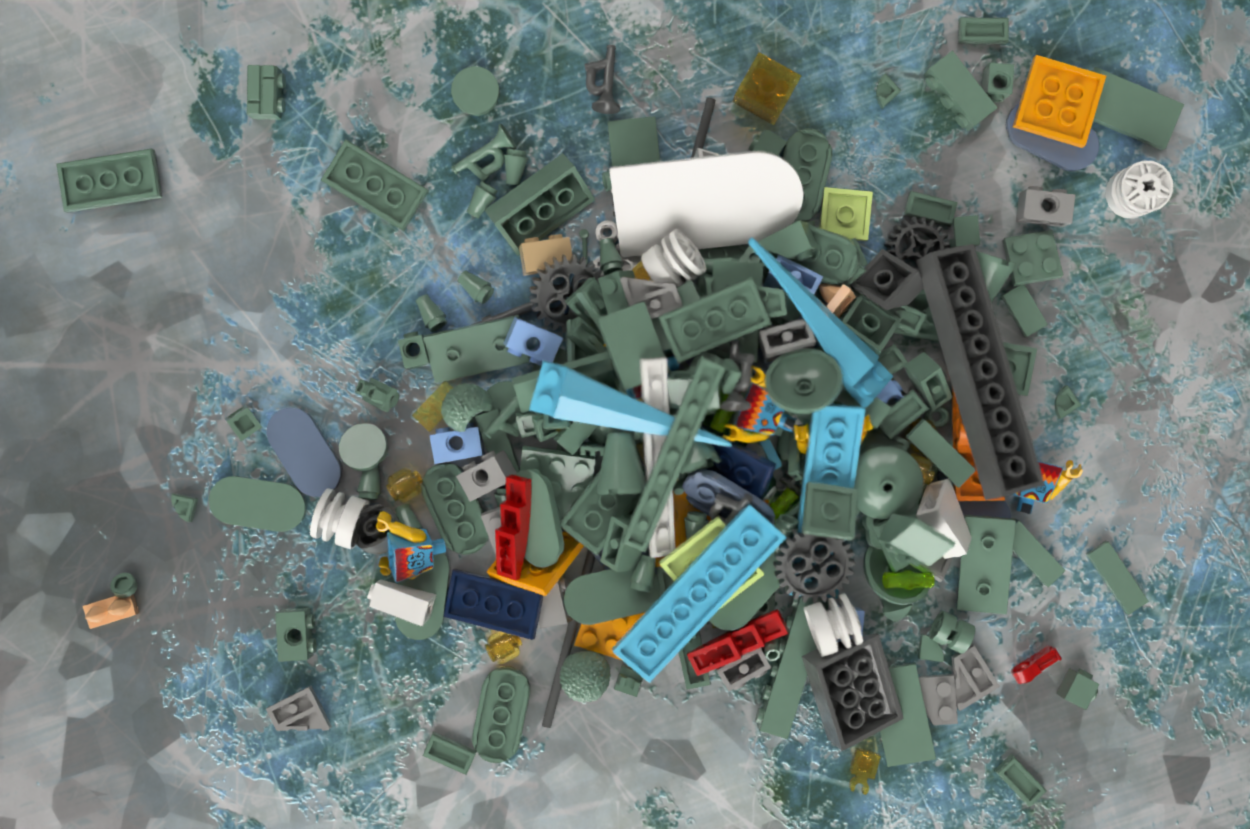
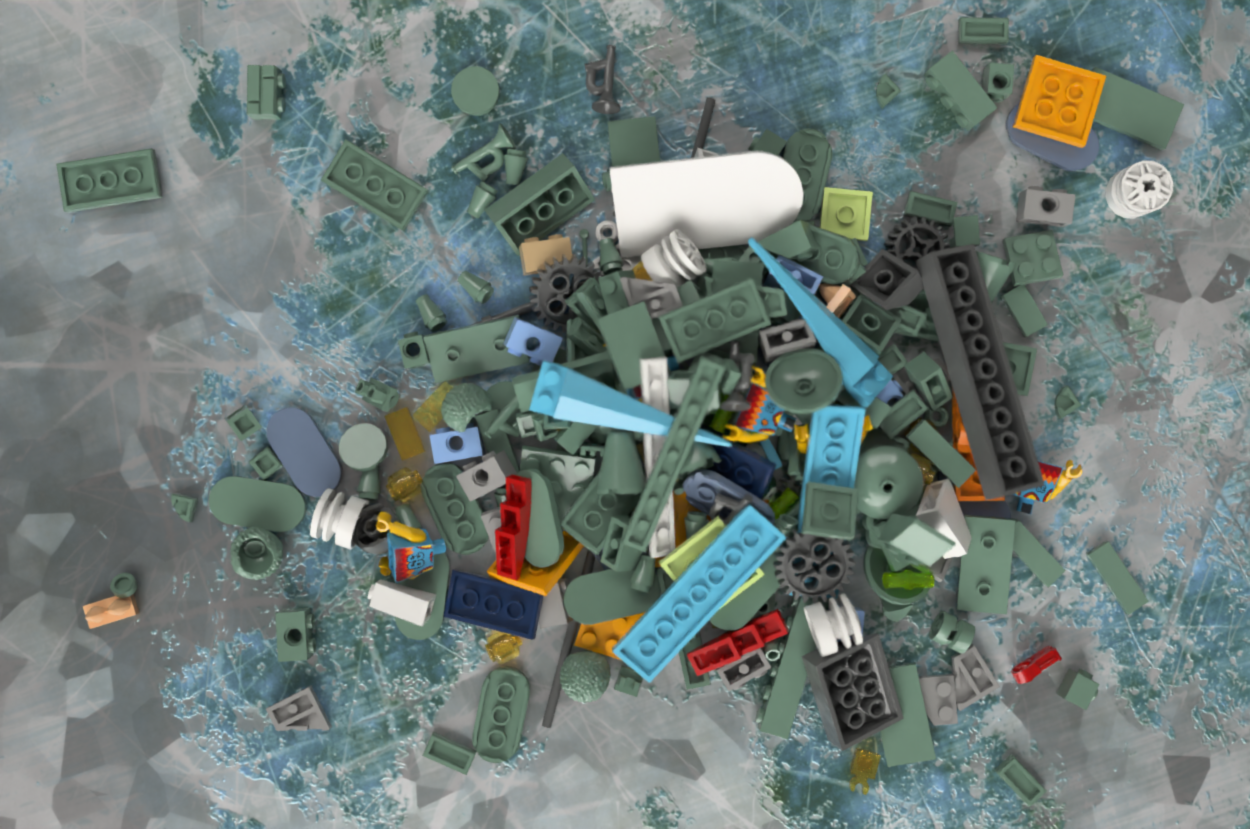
clear yellow brick [732,52,801,125] -> none
sand green tile [918,634,944,662] -> none
none -> sand green hair [230,526,283,580]
none -> sand green tile [249,446,283,480]
none -> clear yellow tile [384,407,426,461]

